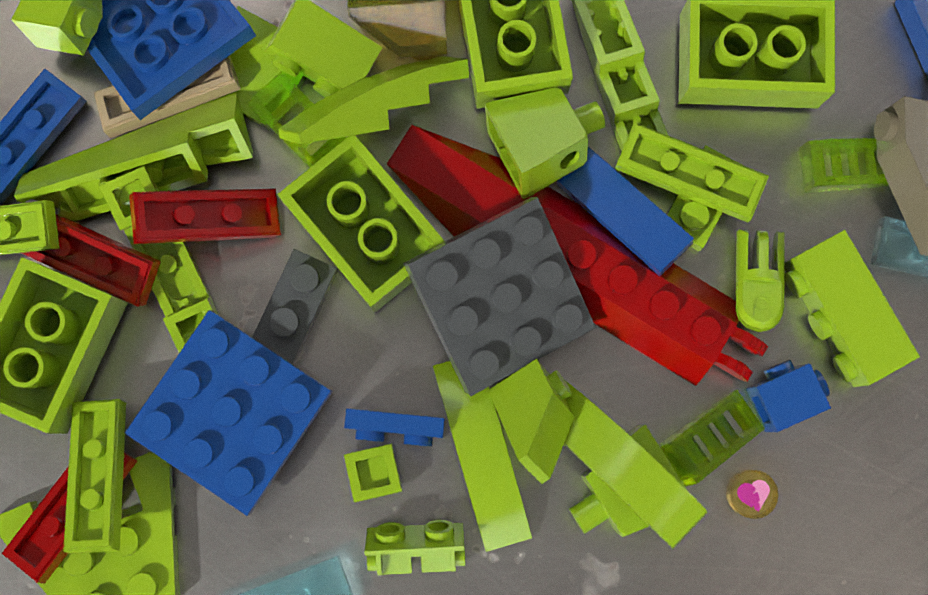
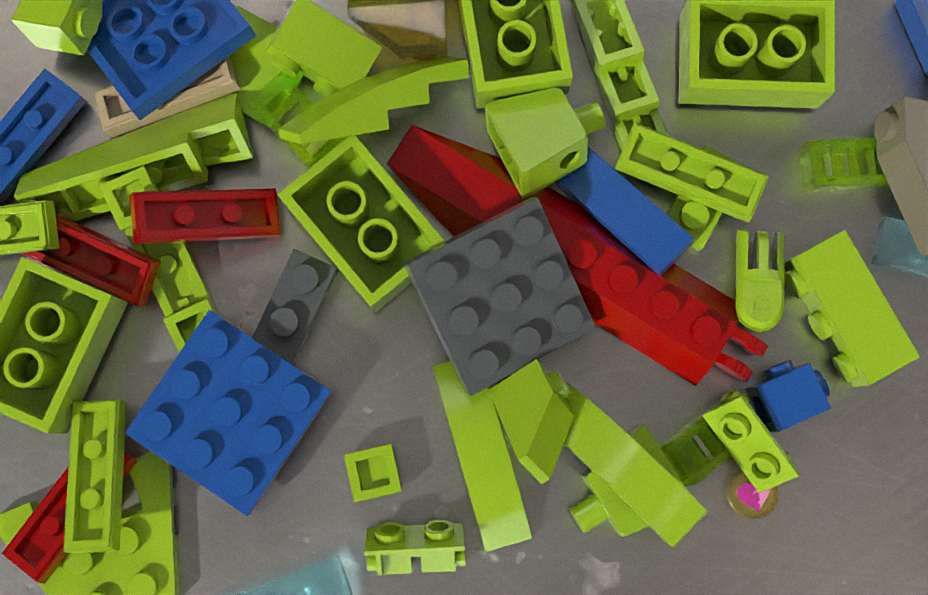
blue plate [344,408,445,447] -> none
none -> lime hinge [702,389,800,493]

